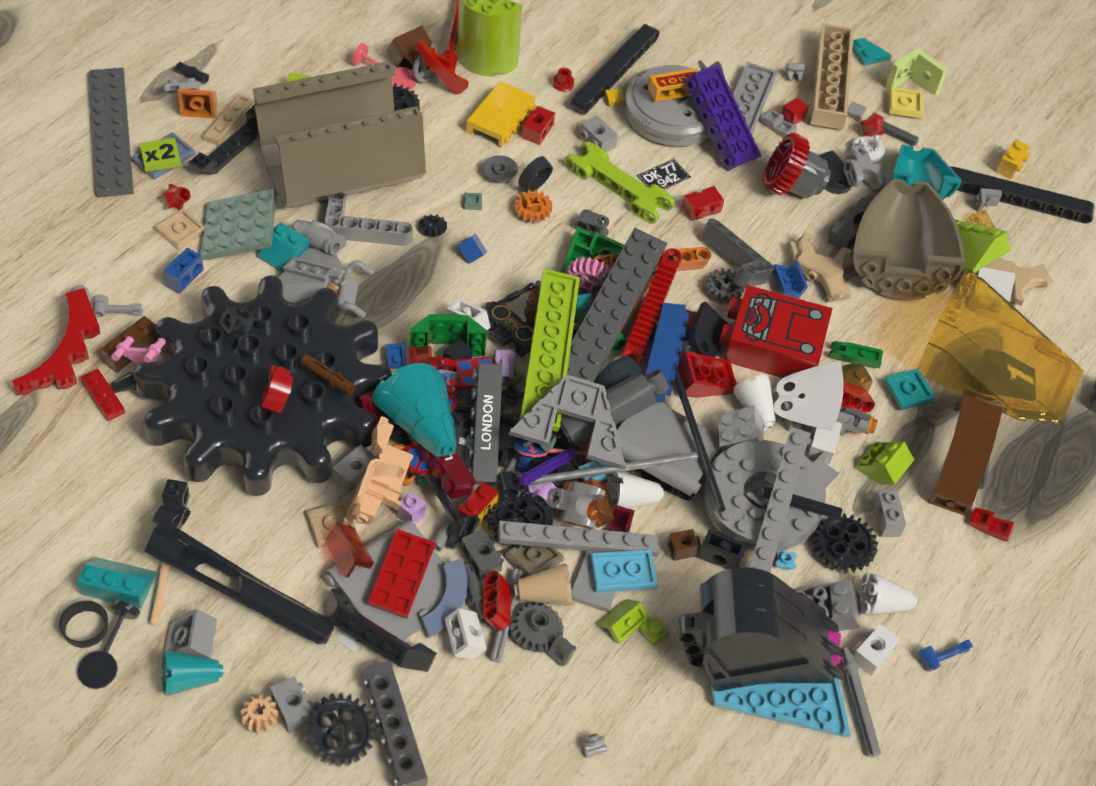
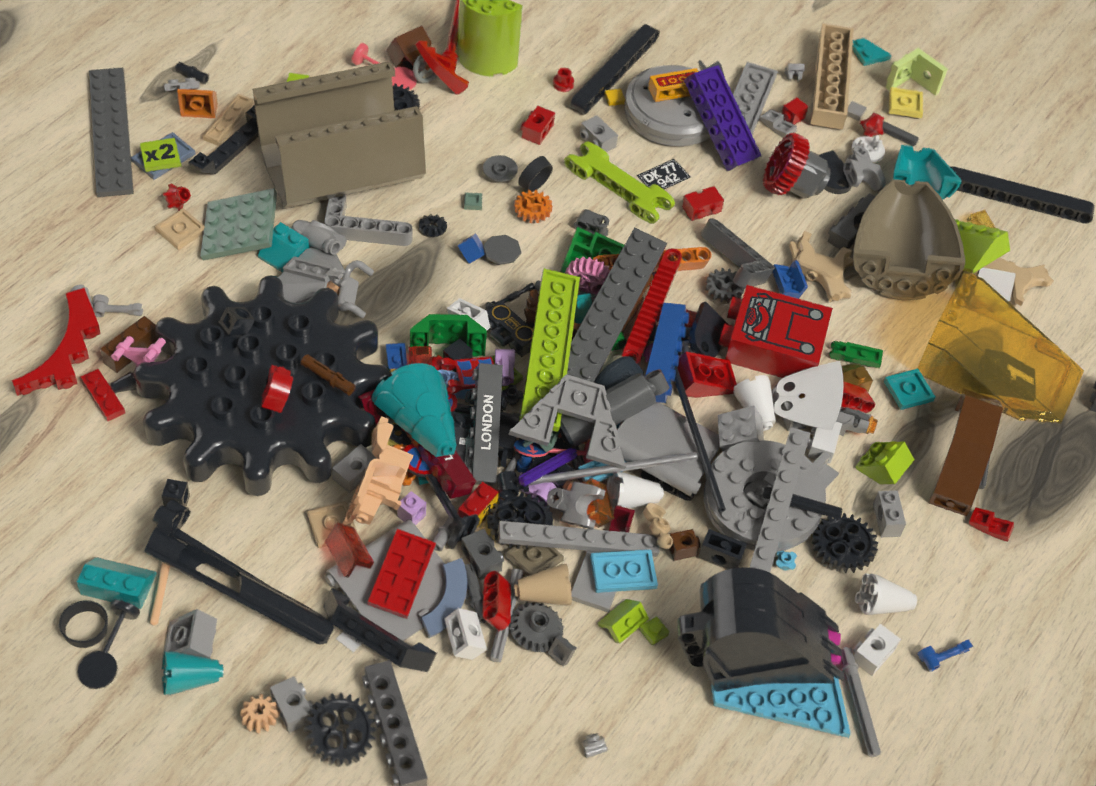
blue brick [163,248,204,293] -> none
yellow panel [466,81,536,148] -> none
light grey slope [795,580,860,631] -> none
light grey bracket [974,188,1002,212] -> none
yellow brick [996,139,1030,179] -> none
none -> dark grey piece [483,235,521,265]
none -> tan piece [643,503,673,549]

